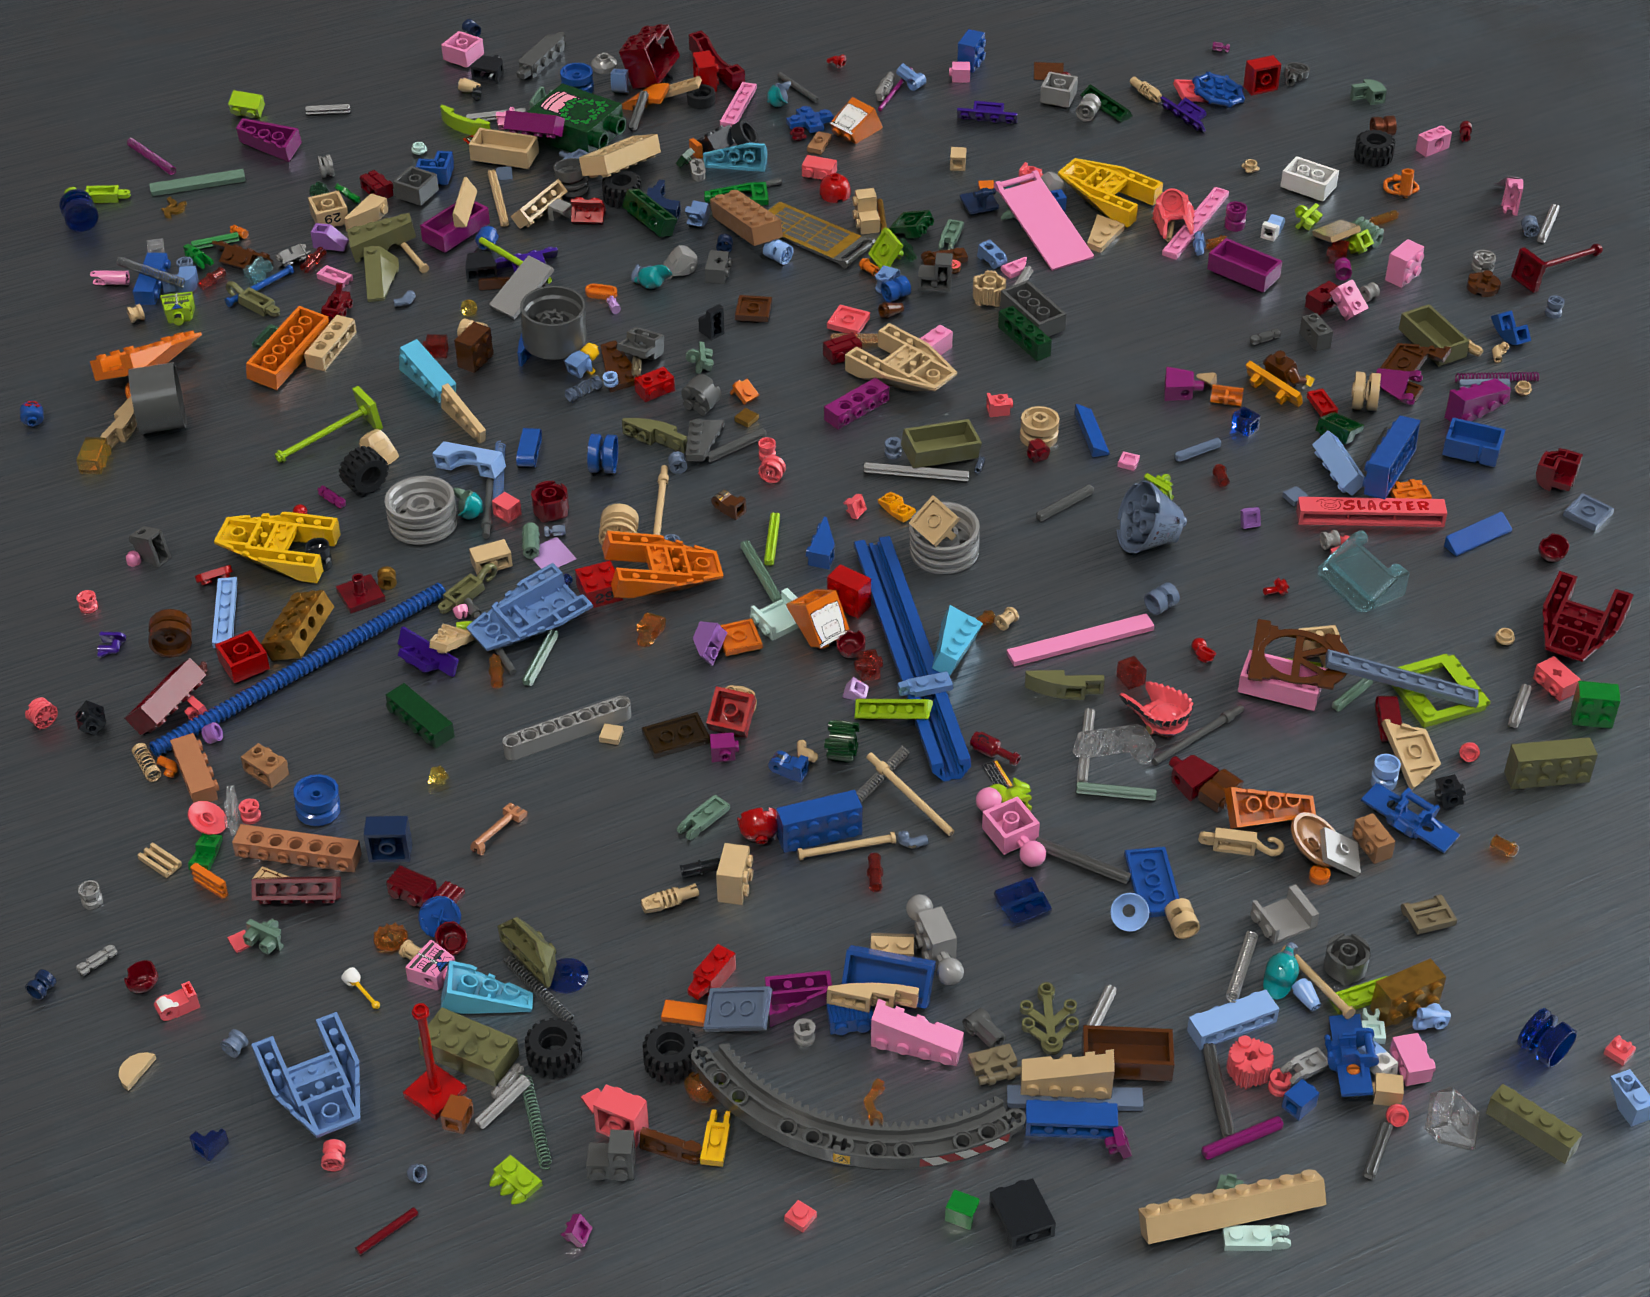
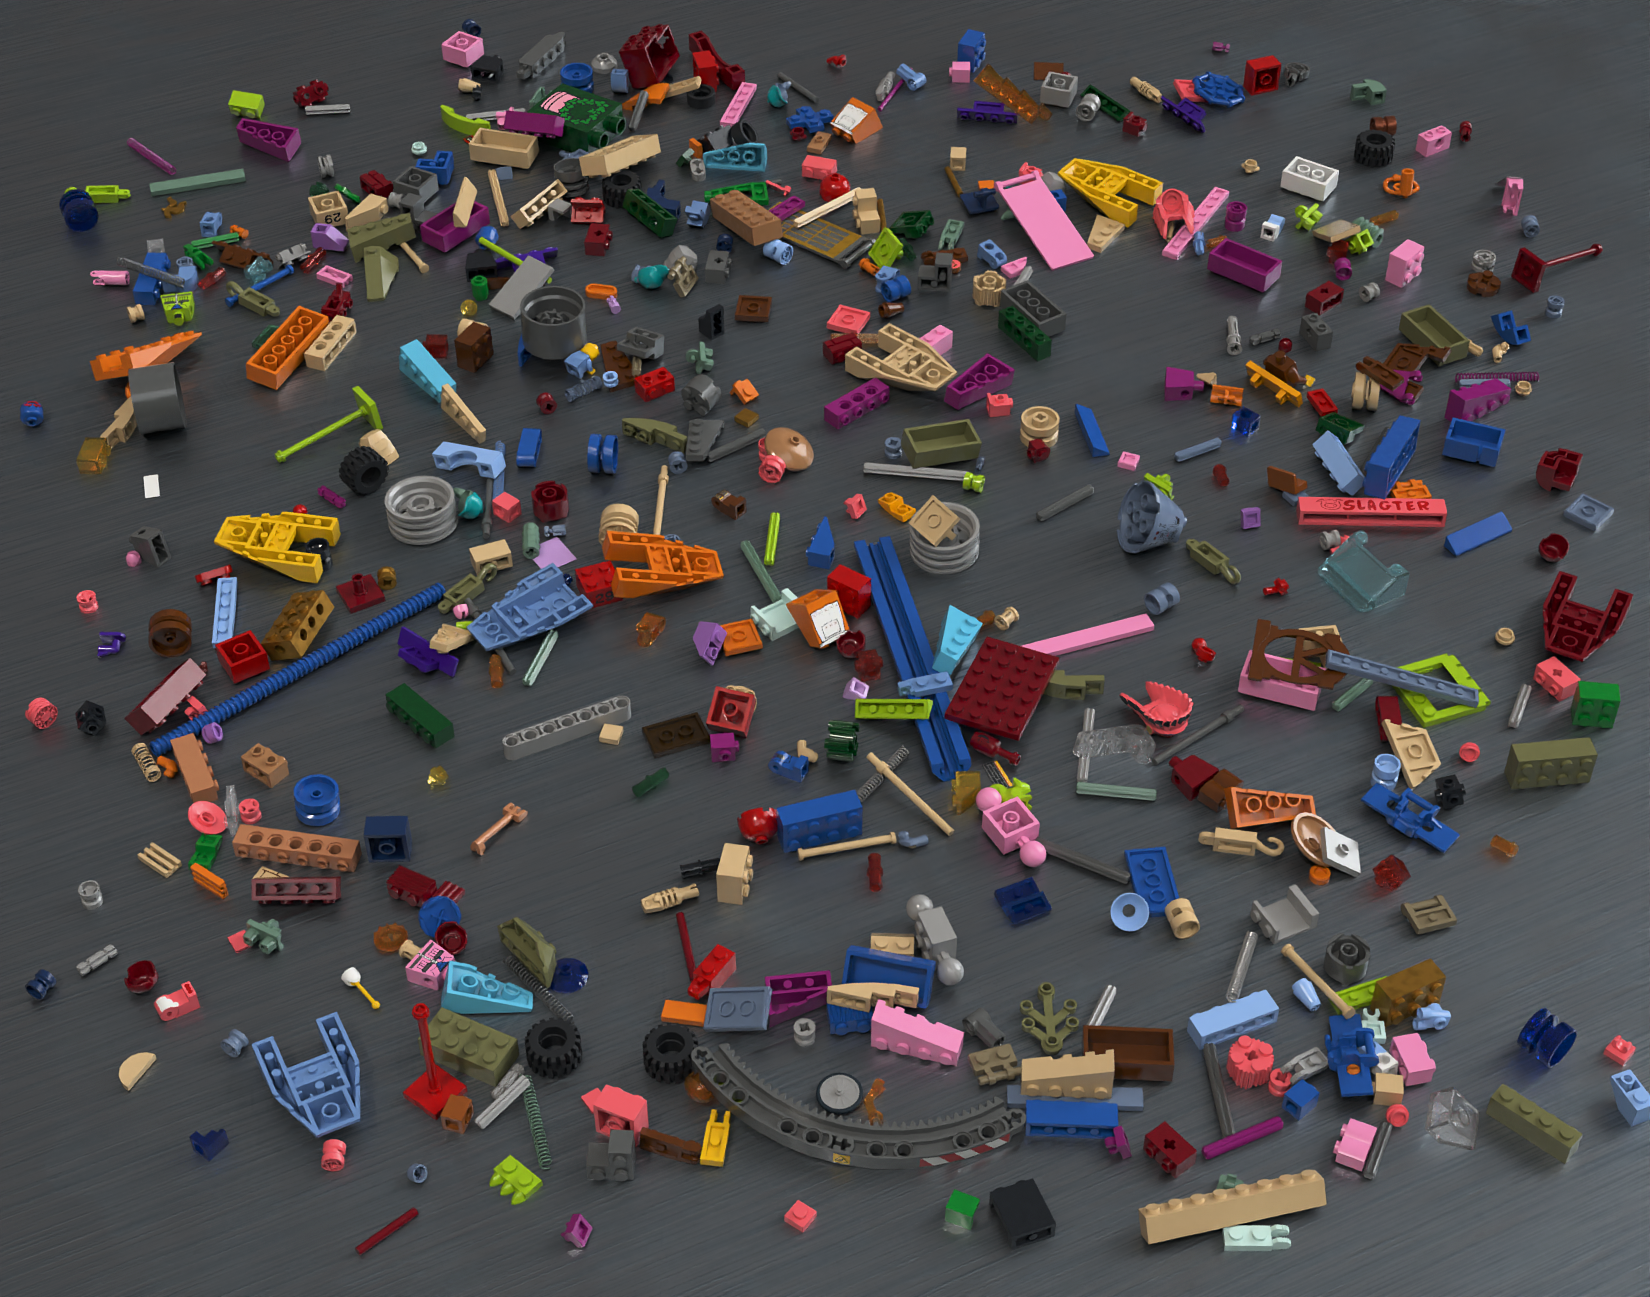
sand blue arm [394,290,416,307] -> none
sand green hinge [677,795,730,841] -> none
clear red brick [1116,656,1147,690] -> none
teal hair [1263,942,1300,999] -> none
bright pink brick [1330,279,1369,321] -> none
medium nougat brick [1352,813,1396,864] -> none
light grey axle [1537,204,1560,244] -> none
none -> white sticker [143,474,160,498]
none -> medium blue leg [200,211,222,237]
none -> dark red brick [292,79,329,108]
none -> light grey wheel [388,192,406,209]
none -> dark grey brick [399,193,438,234]
none -> green brick [471,276,489,301]
none -> dark red wheel [536,392,557,414]
none -> dark red brick [584,223,613,256]
none -> clear green axle [632,767,670,798]
none -> dark tan plate [667,256,699,298]
none -> dark red bar [676,912,696,982]
none -> medium nougat dish [764,427,814,471]
none -> coral piece [766,180,791,196]
none -> magenta plate [769,195,805,221]
none -> tan axle [793,187,860,228]
none -> light grey wheel [816,1072,864,1114]
none -> pearl gold bar [944,166,964,197]
none -> magenta wedge [944,353,1015,410]
none -> dark red plate [944,636,1060,741]
none -> clear yellow slope [951,771,981,815]
none -> lime wheel [963,472,985,493]
none -> clear orange plate [974,64,1053,124]
none -> dark red brick [1123,111,1148,137]
none -> dark red brick [1143,1121,1197,1179]
none -> olive piece [1186,539,1241,585]
none -> light grey pin [1226,316,1242,355]
none -> dark orange panel [1267,466,1308,495]
none -> dark red hinge [1278,338,1292,353]
none -> bright pink brick [1333,1118,1377,1171]
none -> reddish brown hinge [1356,356,1404,391]
none -> clear red brick [1372,854,1411,891]

